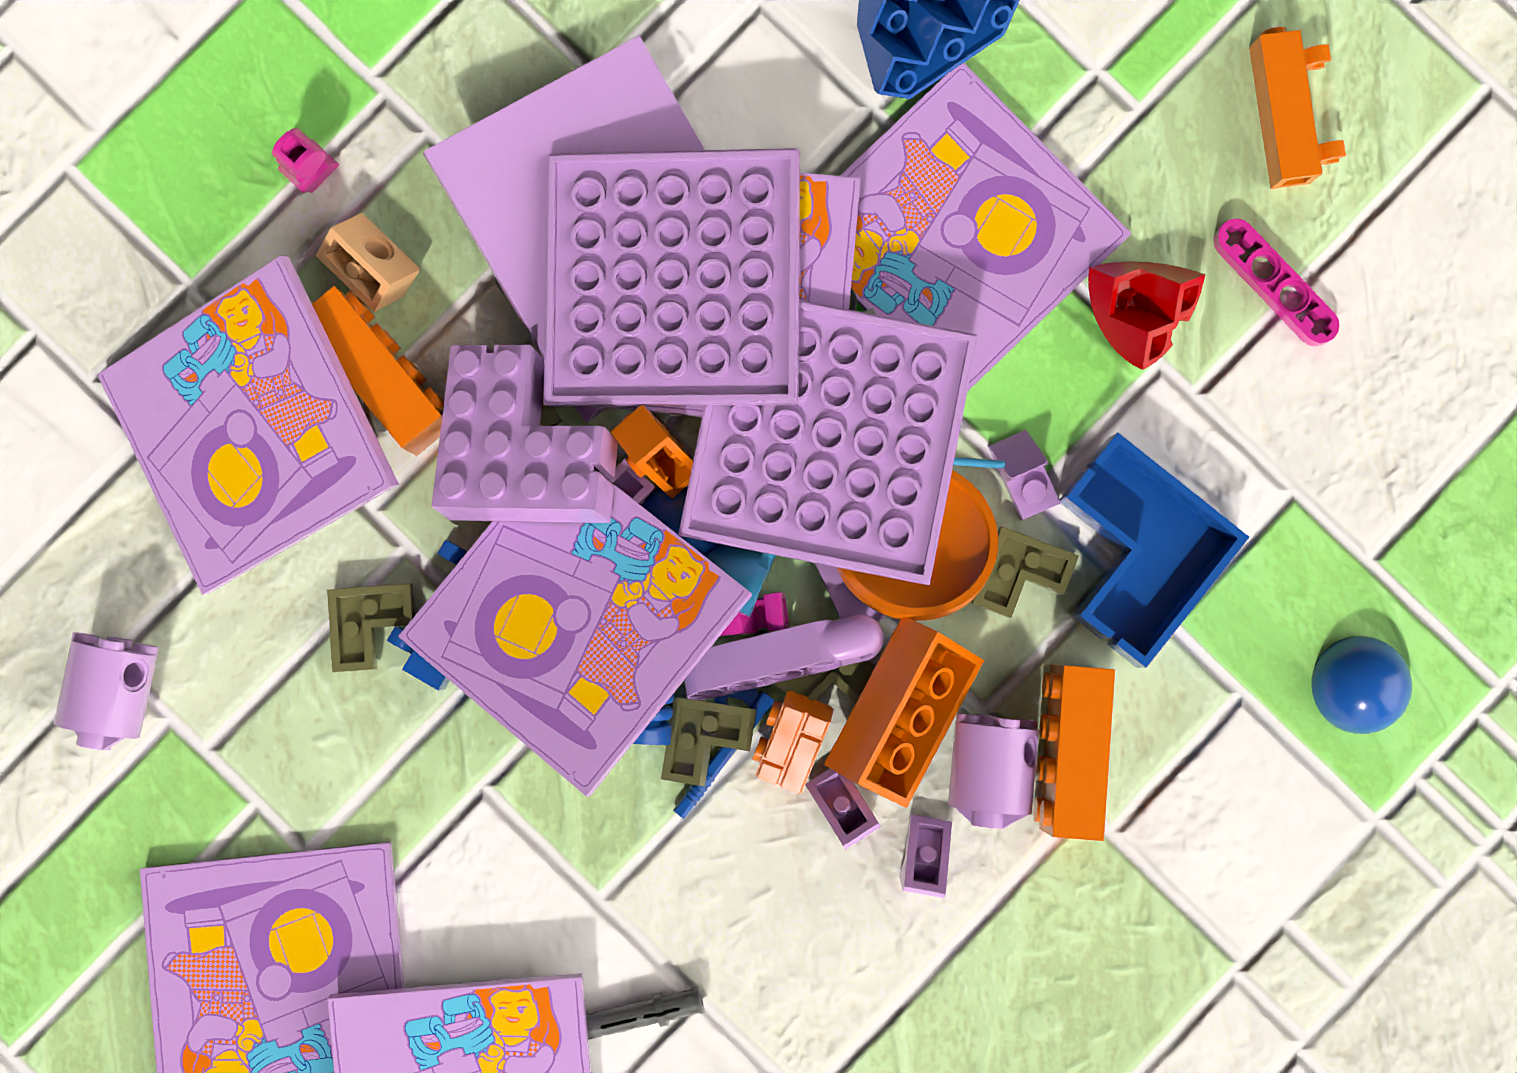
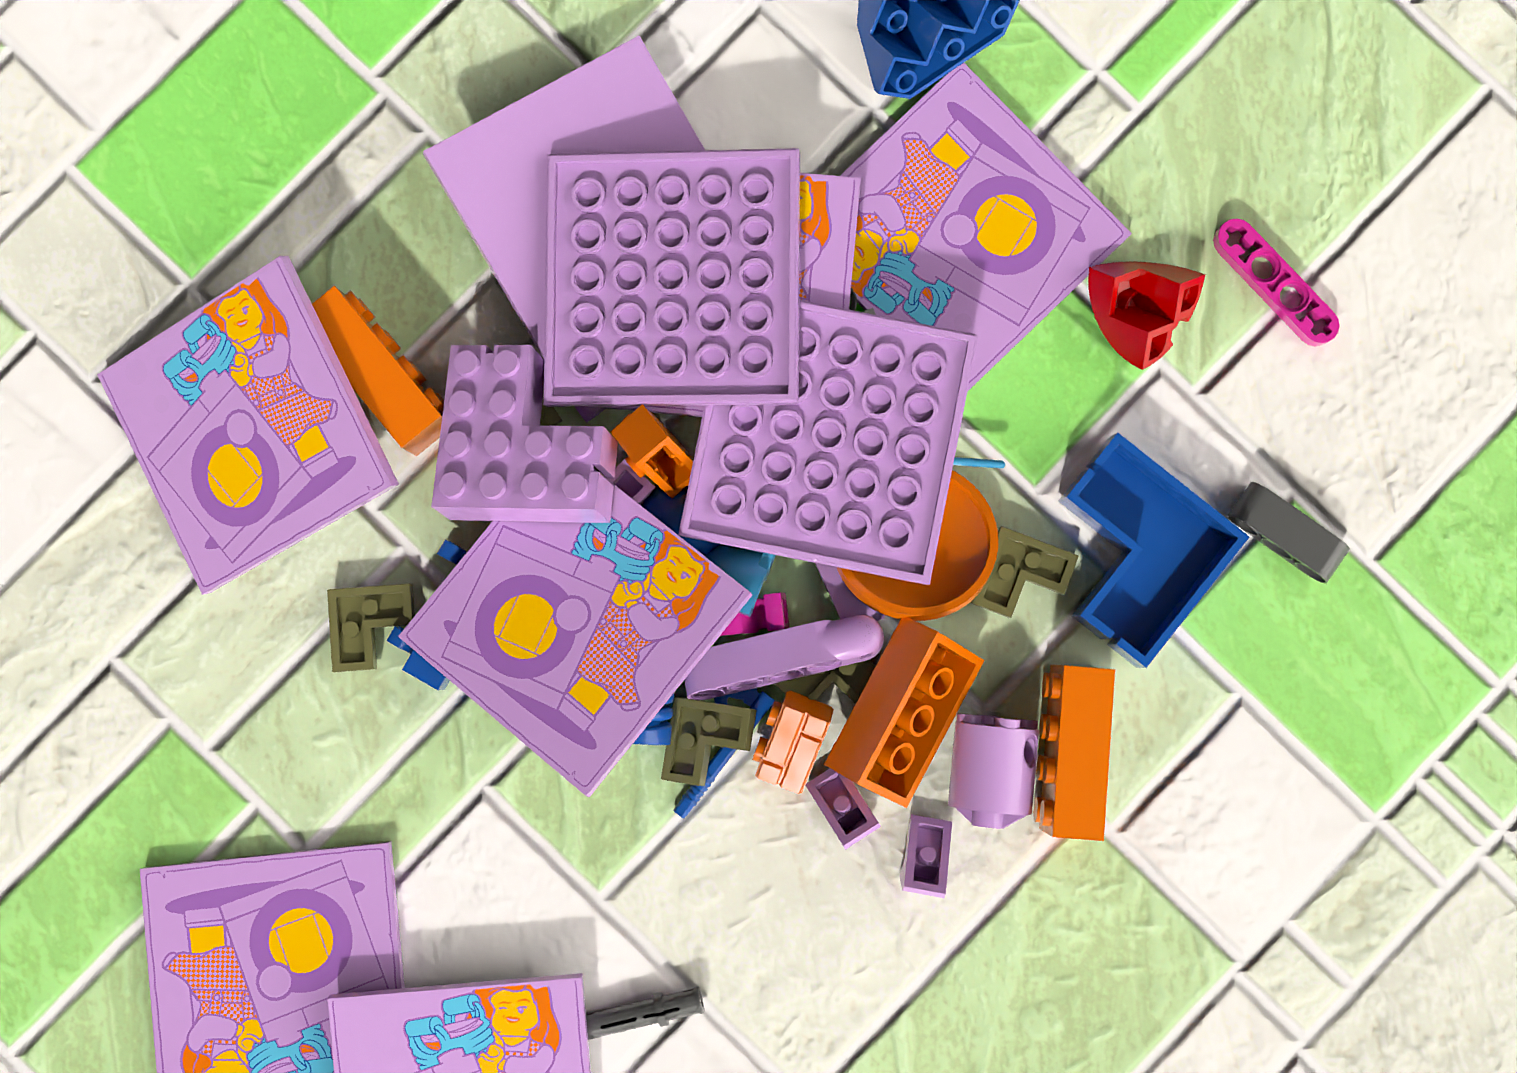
lavender cylinder [54,632,159,750] -> none
dark pink leg [272,128,340,194] -> none
light nougat brick [316,213,420,312] -> none
lavender slope [988,430,1060,521] -> none
orange brick [1249,27,1346,189] -> none
blue piece [1311,636,1412,734] -> none
none -> dark grey beam [1227,482,1350,584]

